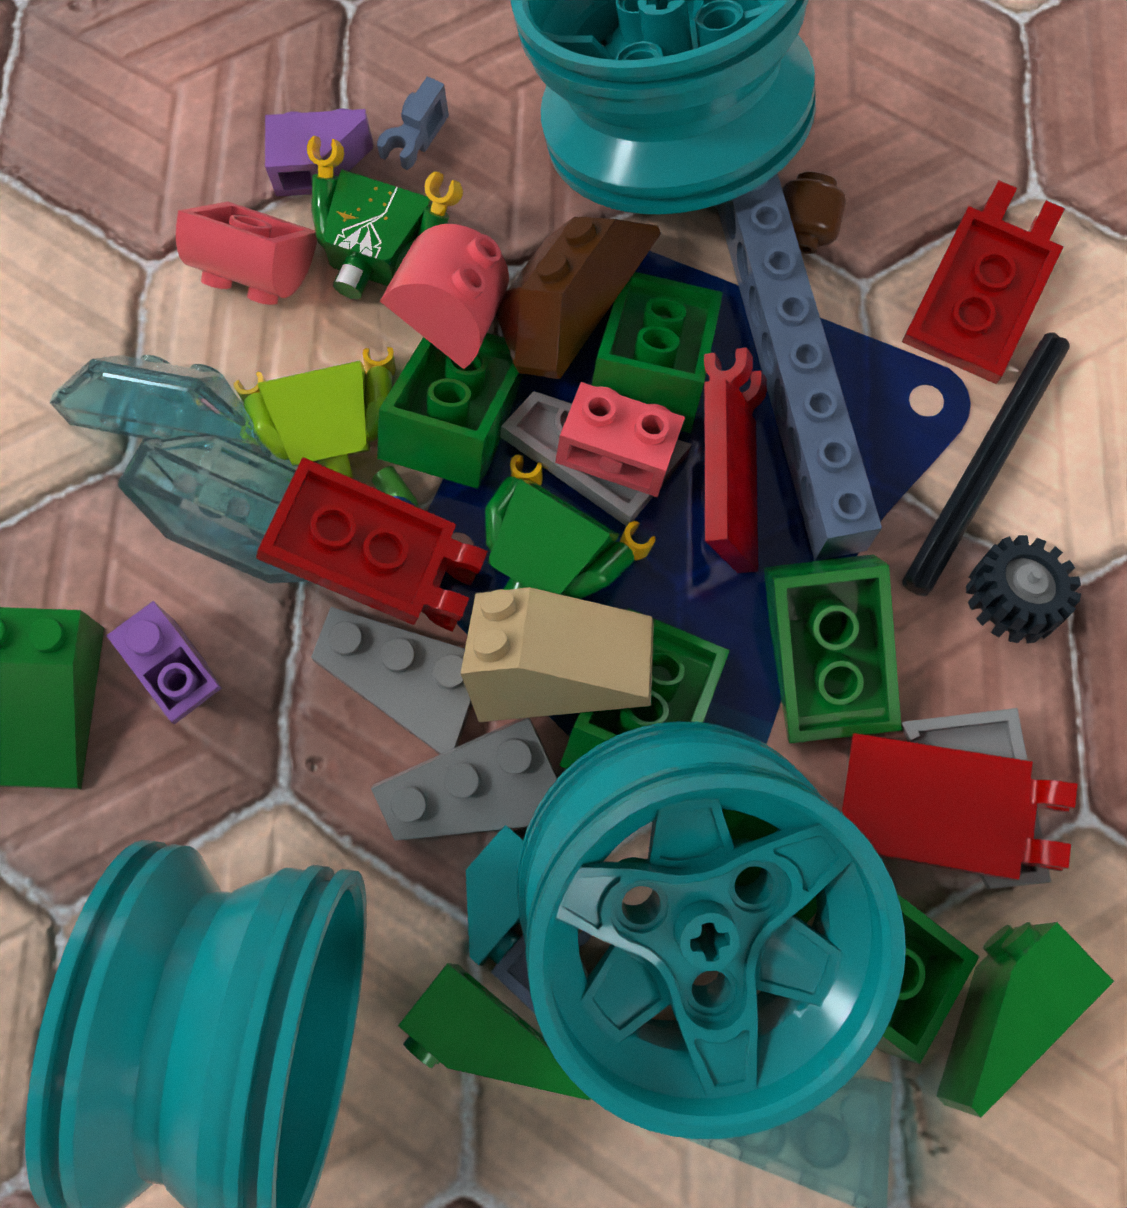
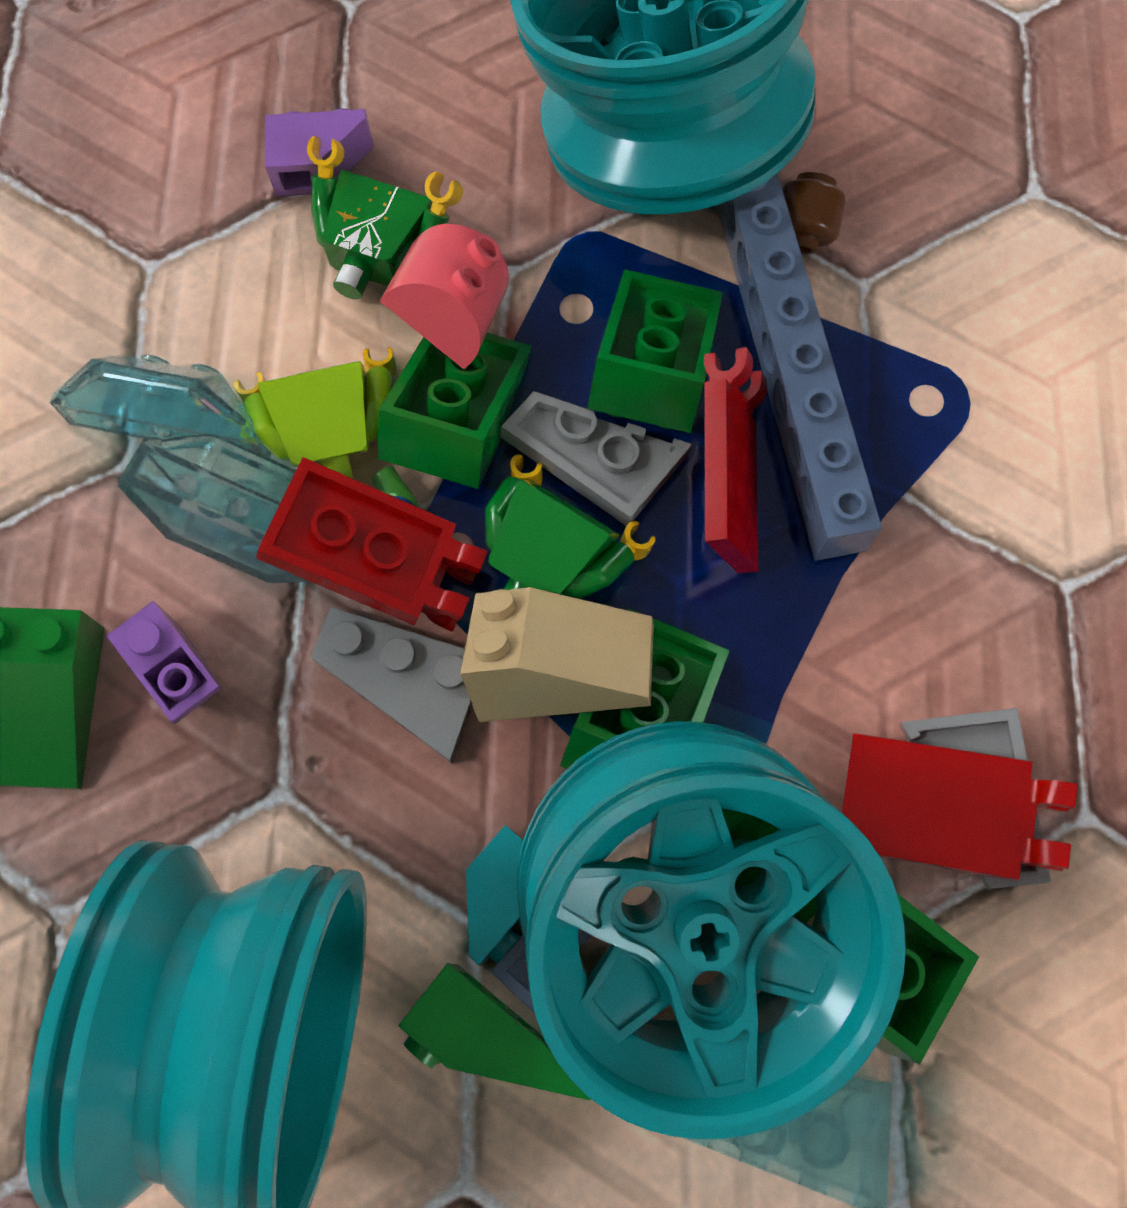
coral brick [176,201,317,305] -> none
light grey wing [371,717,558,841] -> none
sand blue plate [377,76,449,170] -> none
reddish brown wedge [496,217,661,379] -> none
coral brick [555,382,685,498] -> none
green slope [764,554,902,744] -> none
red tile [902,180,1065,384] -> none
black axle [902,332,1070,597] -> none
green slope [936,922,1114,1118] -> none
black wheel [966,535,1081,644] -> none

